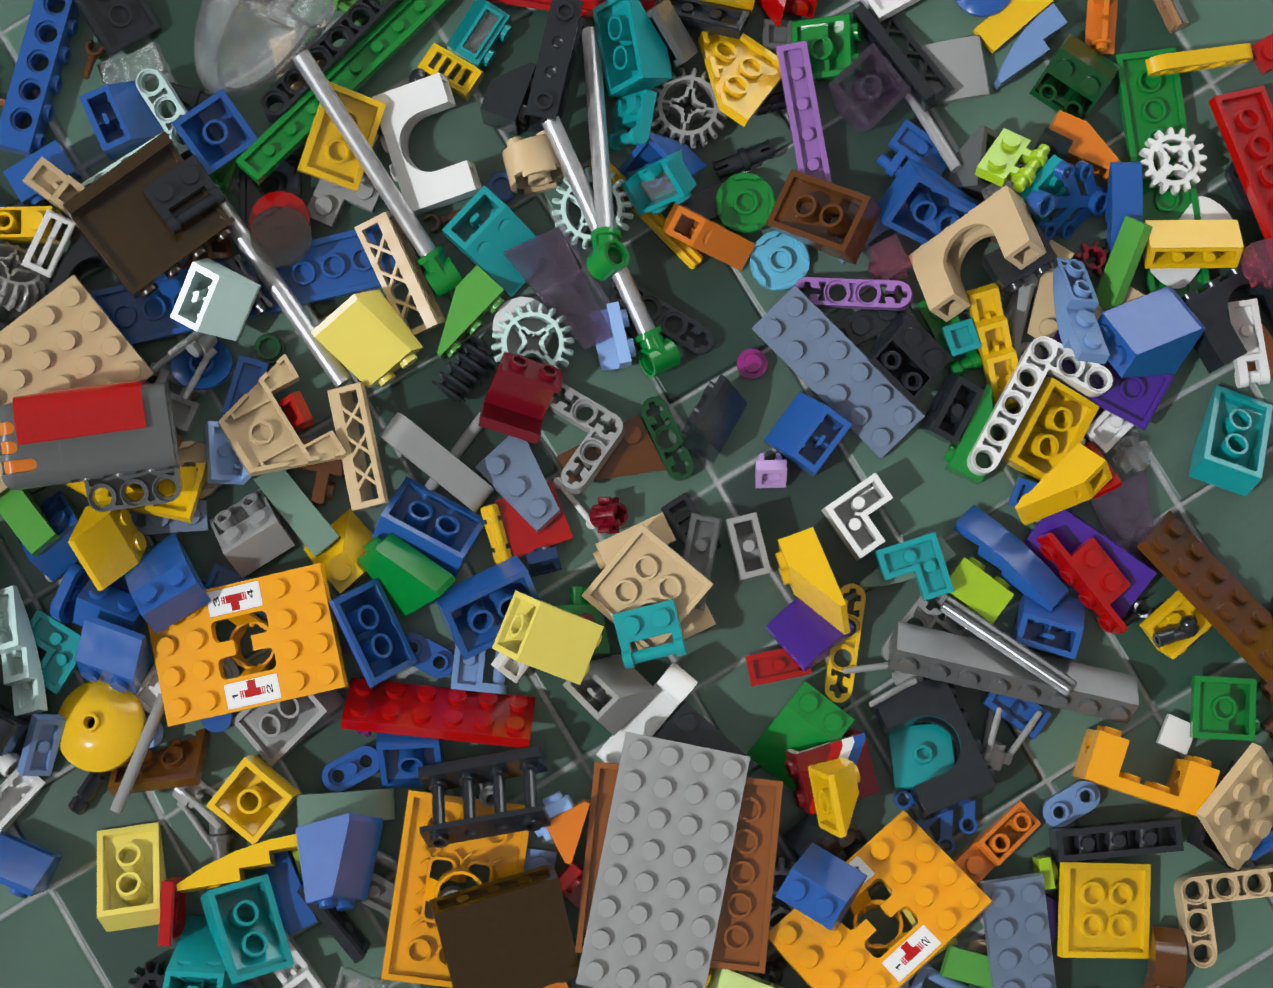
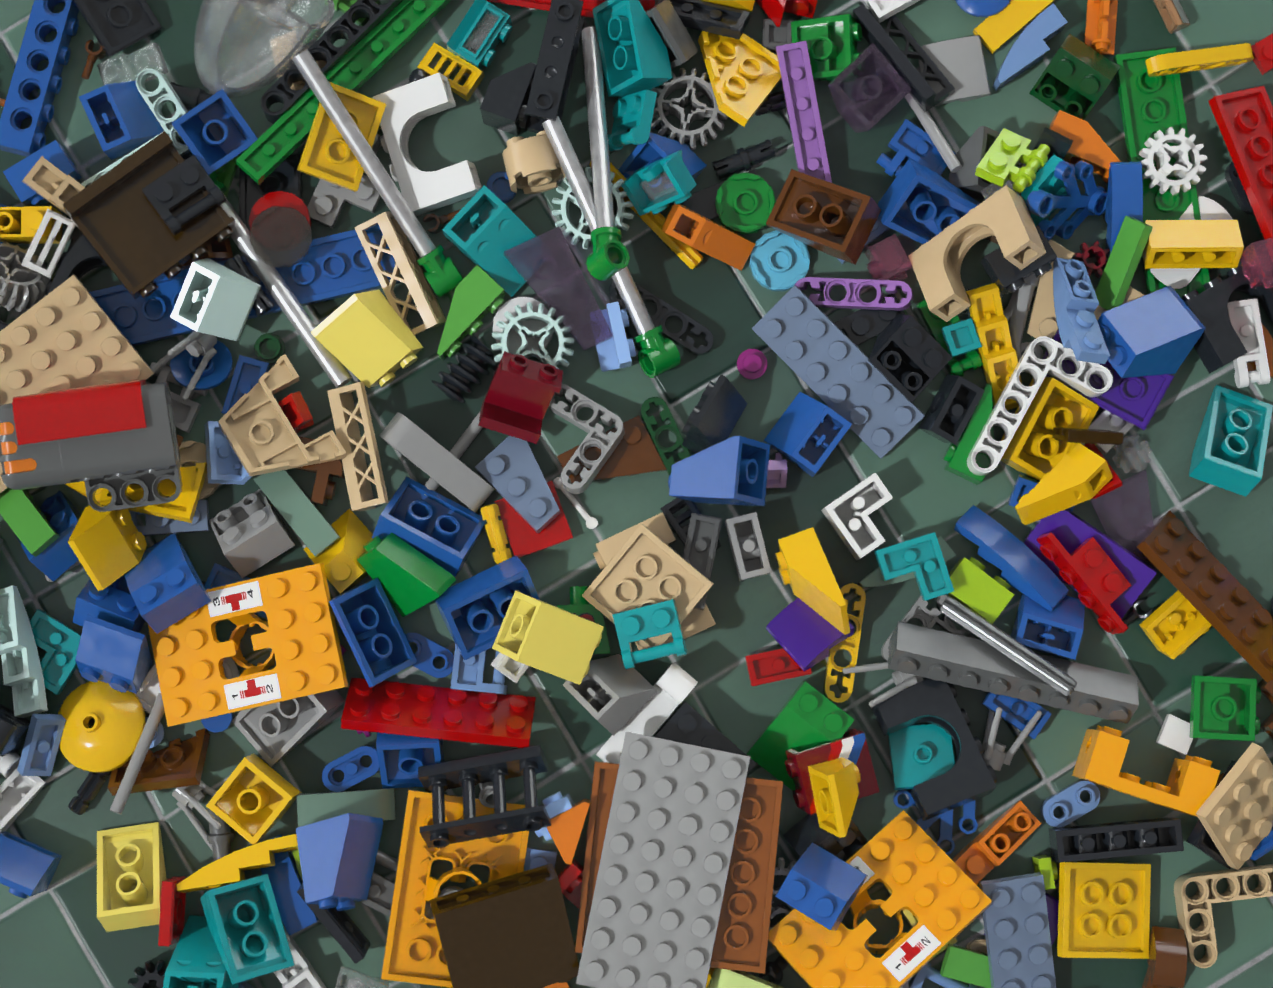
blue plate [50,562,90,624] -> none
dark blue plate [526,547,562,577] -> none
dark red gear [589,496,628,534] -> none
black arm [1153,615,1199,648] -> none
none -> slope [668,436,770,506]
none -> dark brown tile [1052,427,1124,445]

